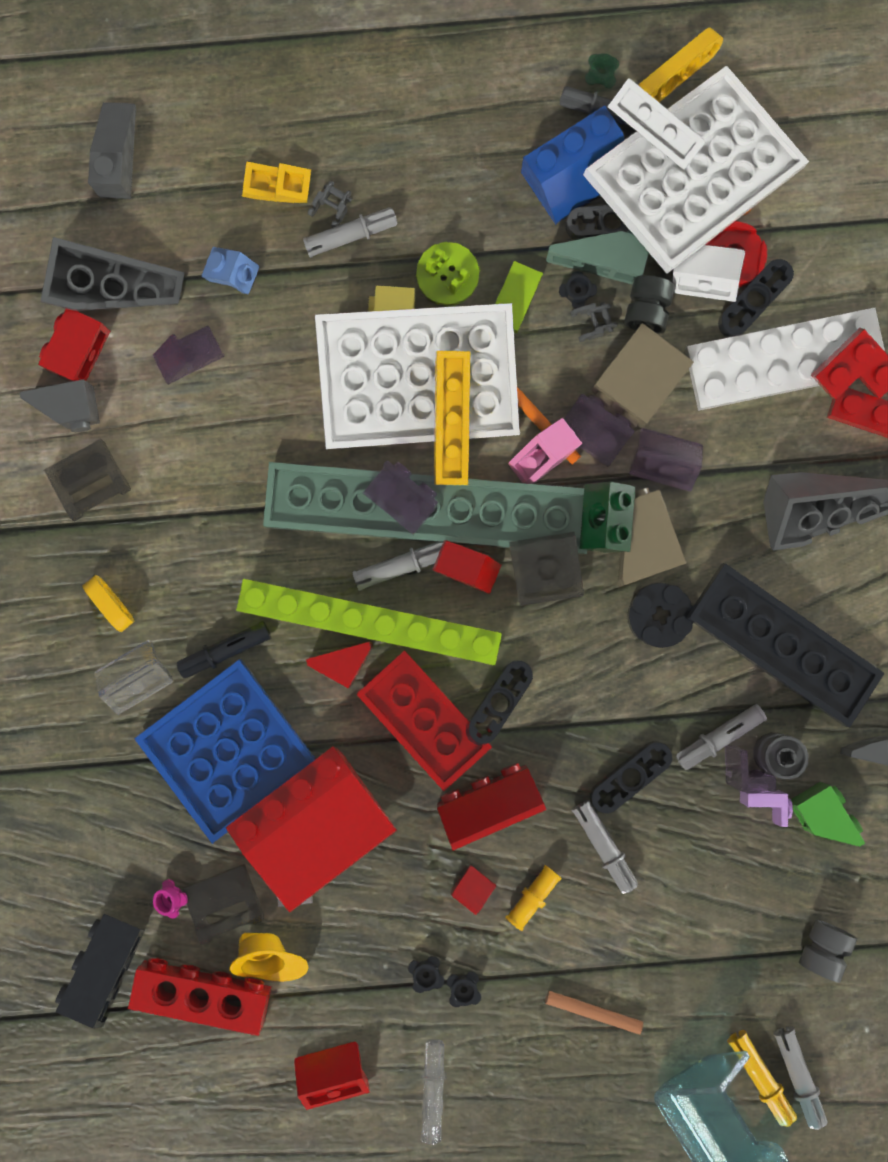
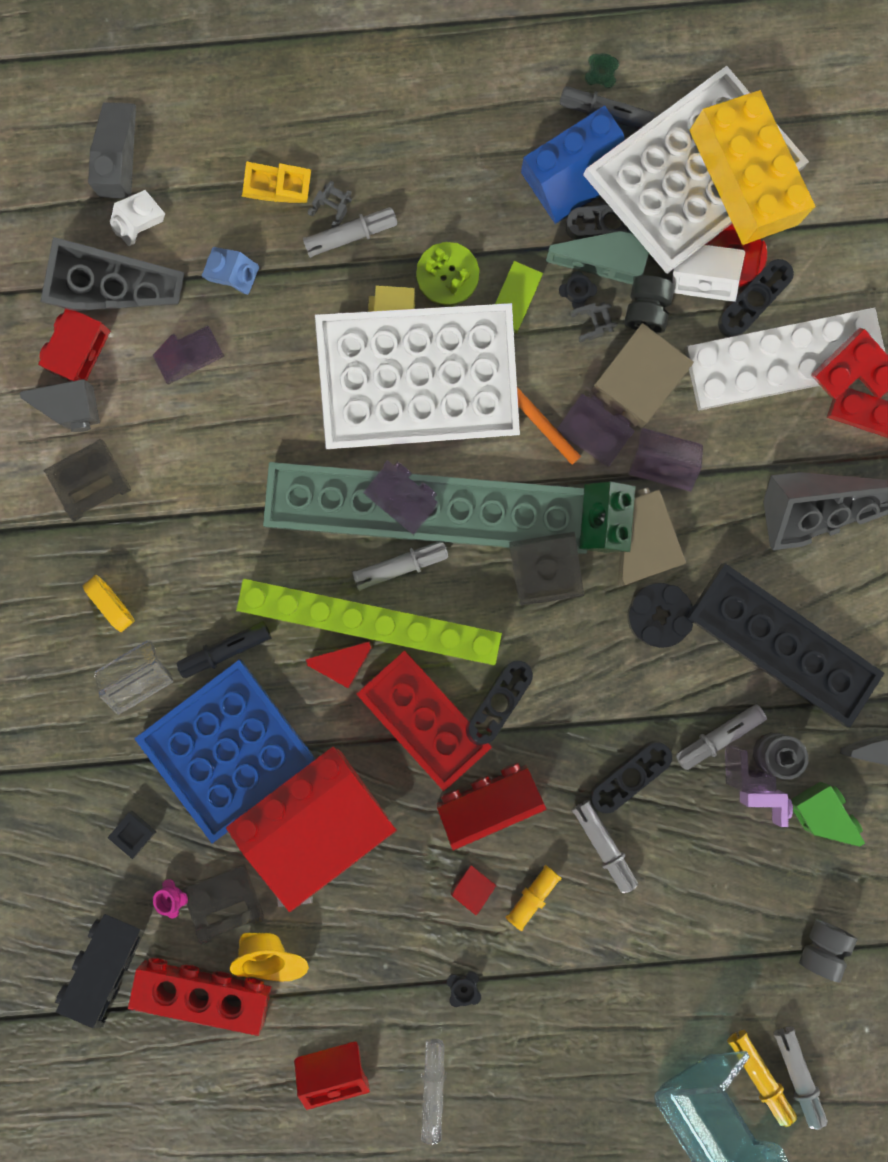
black plate [408,956,444,993] -> none
red slope [432,540,502,594] -> none
yellow plate [434,351,470,485] -> none
bright pink slope [508,418,583,484] -> none
nougat bar [545,991,643,1035] -> none
white plate [608,78,707,170] -> none
yellow beam [638,27,723,102] -> none
none -> black plate [108,811,157,859]
none -> white bracket [110,190,165,246]
none -> yellow brick [689,90,816,245]

